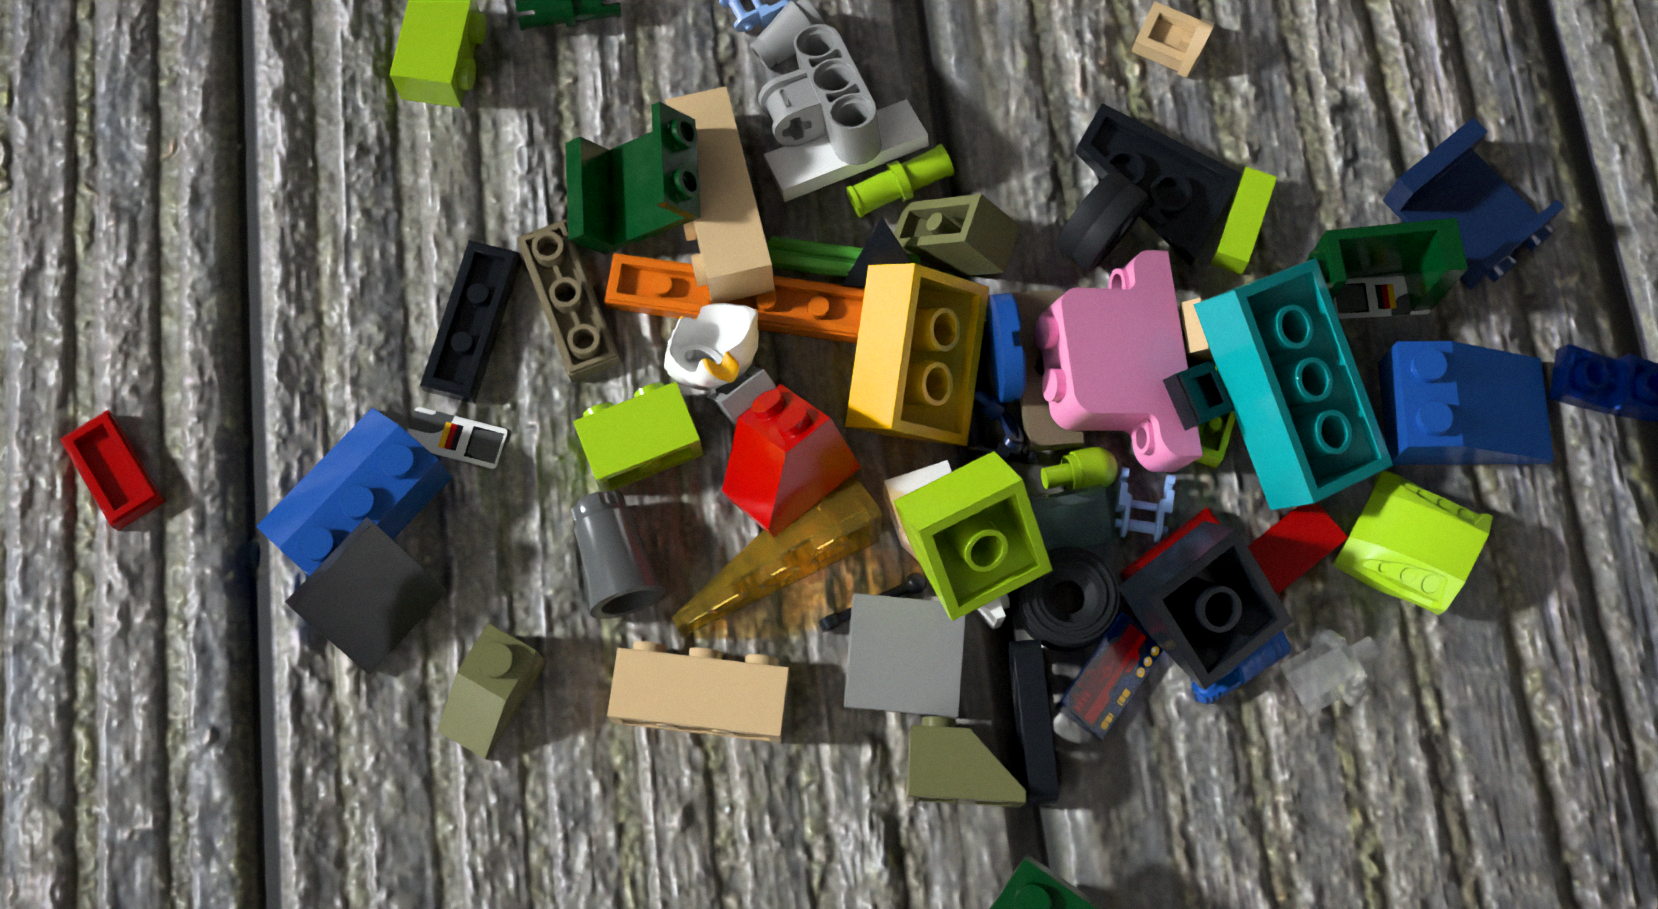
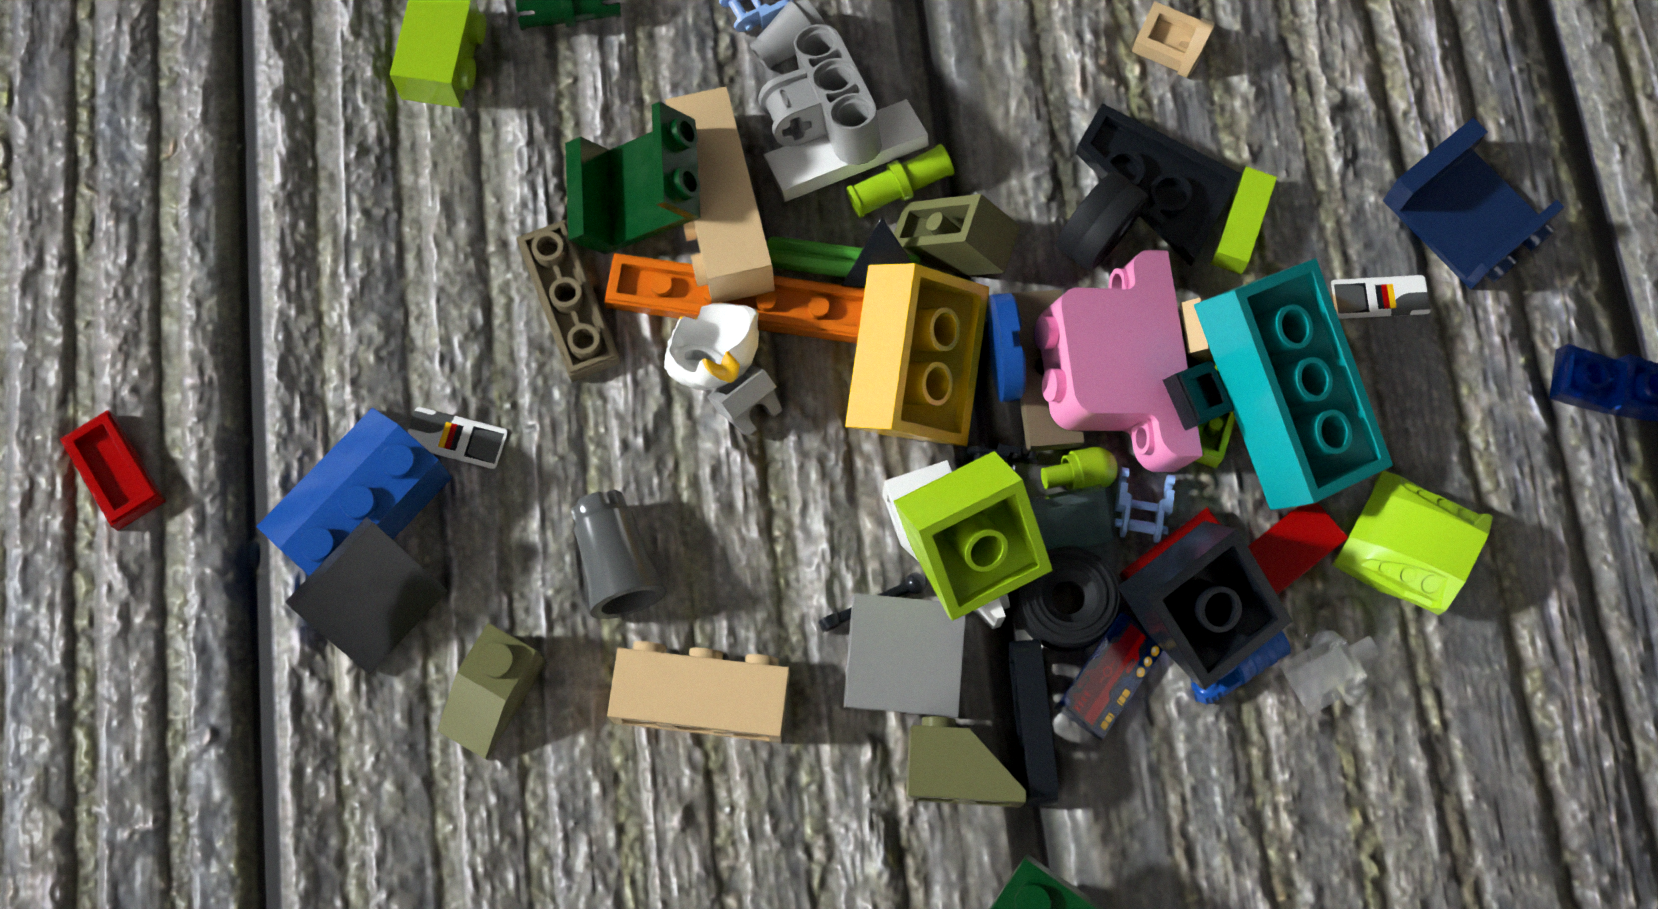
black tile [420,240,522,404] -> none
lime brick [573,381,704,492] -> none
clear yellow wedge [672,474,883,638] -> none
red slope [722,384,861,538] -> none
dark blue piece [974,391,1026,452] -> none
dark green panel [1306,218,1468,311] -> none
blue slope [1378,341,1554,465] -> none

